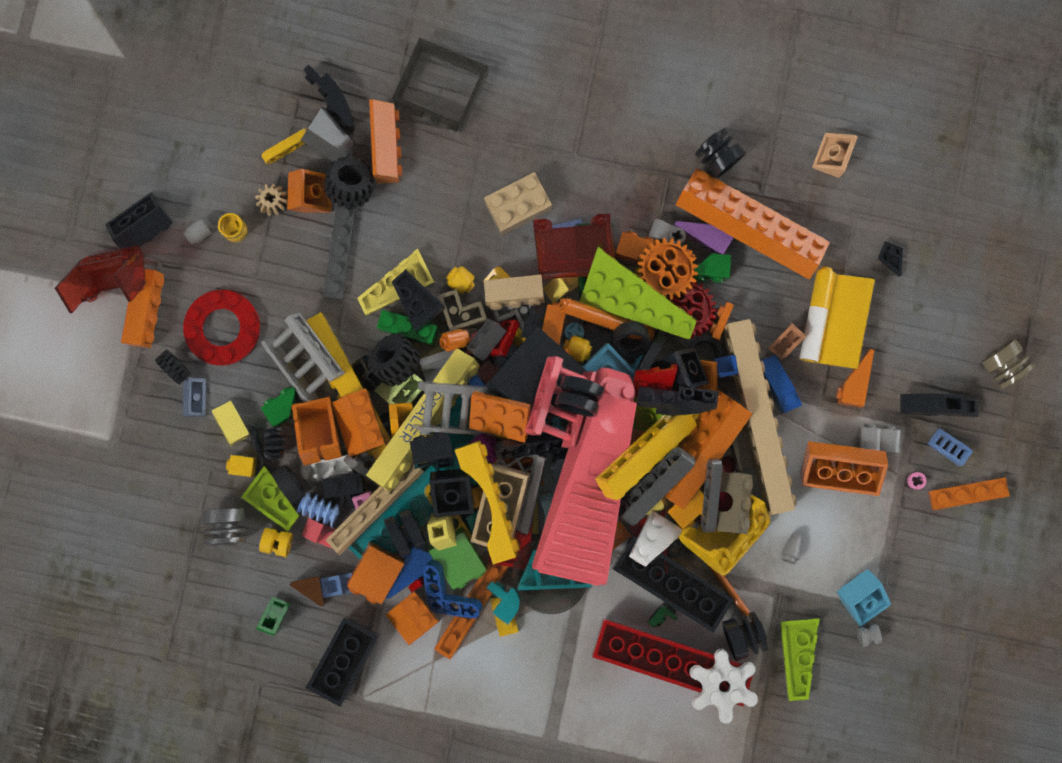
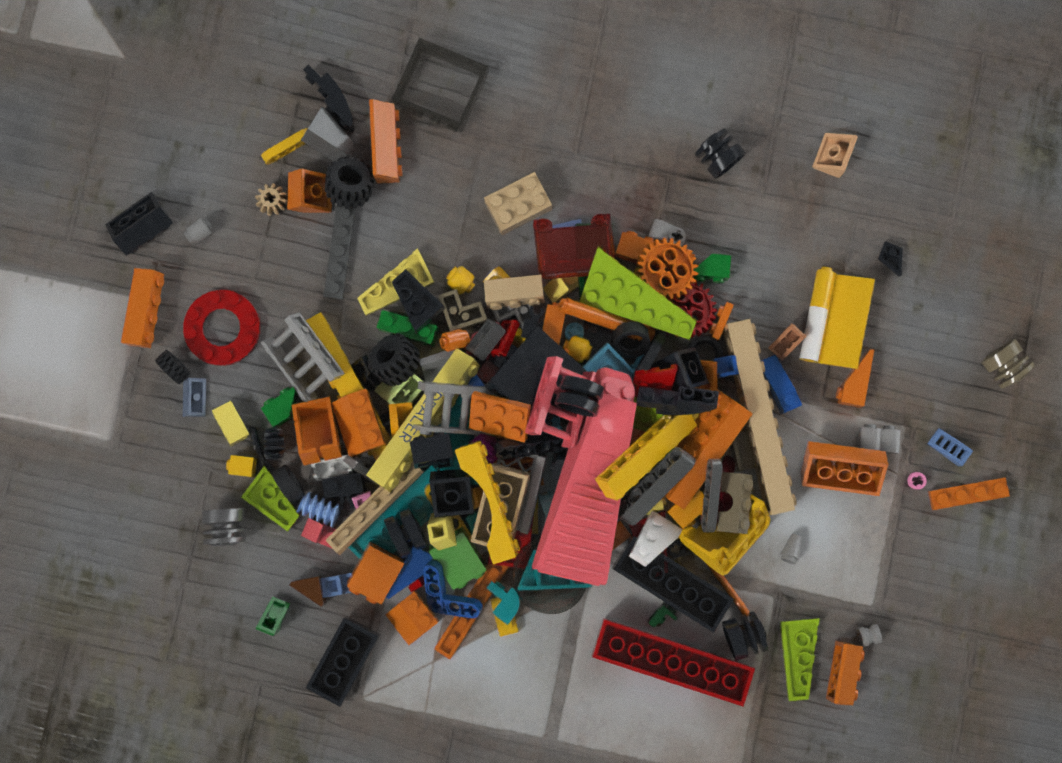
clear red windscreen [54,246,146,313] -> none
yellow wheel [218,213,248,243] -> none
yellow wheel [259,527,293,558] -> none
medium lavender slope [674,221,734,254] -> none
orange brick [675,168,830,280] -> none
white plate [690,648,758,724] -> none
medium azure slope [837,569,891,627] -> none
black slope [900,393,979,418] -> none
none -> orange slope [826,641,865,706]

